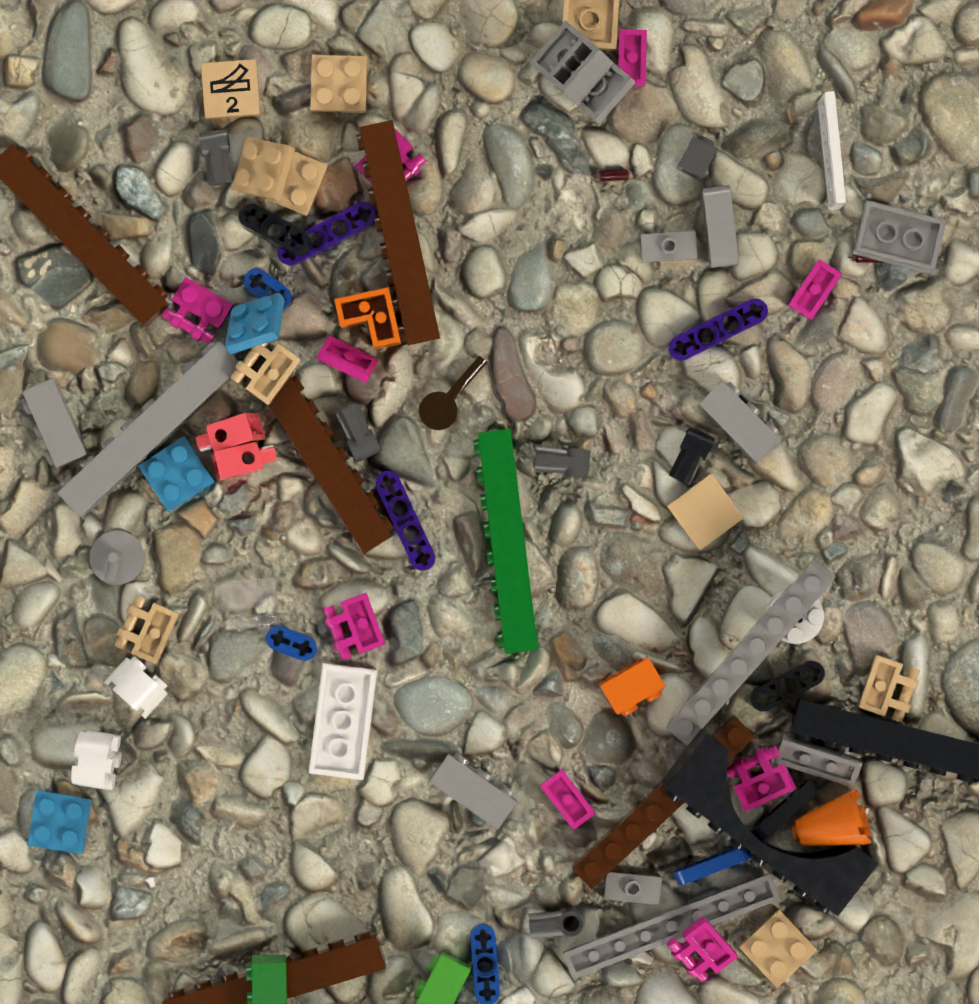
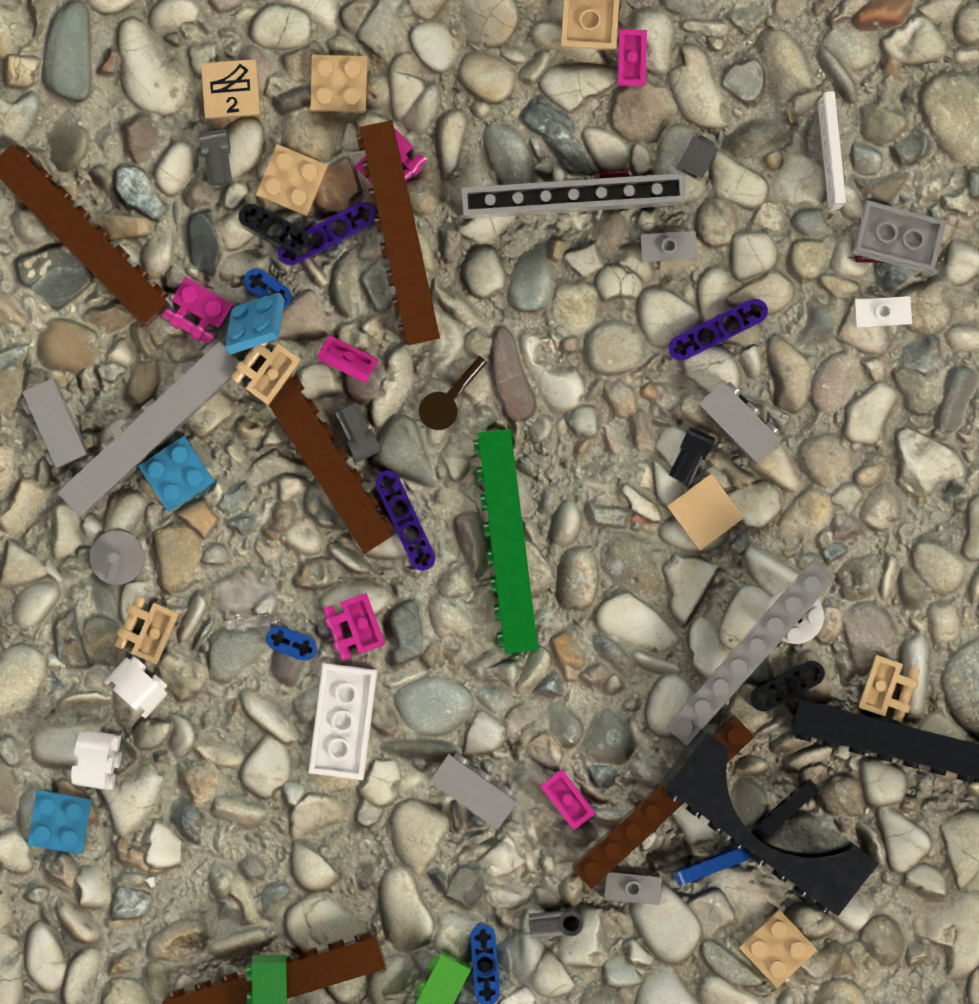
coral torso [196,413,266,452] -> none
coral torso [210,442,277,482] -> none
tan plate [231,137,295,202] -> none
orange brick [334,287,402,350] -> none
light grey bracket [529,20,636,124] -> none
dark grey piece [535,447,591,478] -> none
light grey plate [563,872,781,979] -> none
orange brick [598,656,666,716] -> none
dark pink plate [667,916,738,982] -> none
light grey beam [701,185,739,268] -> none
dark pink plate [726,746,796,812] -> none
light grey plate [774,735,863,788] -> none
dark pink plate [788,259,842,321] -> none
orange cone [791,789,871,846] -> none
none -> light grey brick [462,173,686,219]
none -> white plate [854,296,912,328]

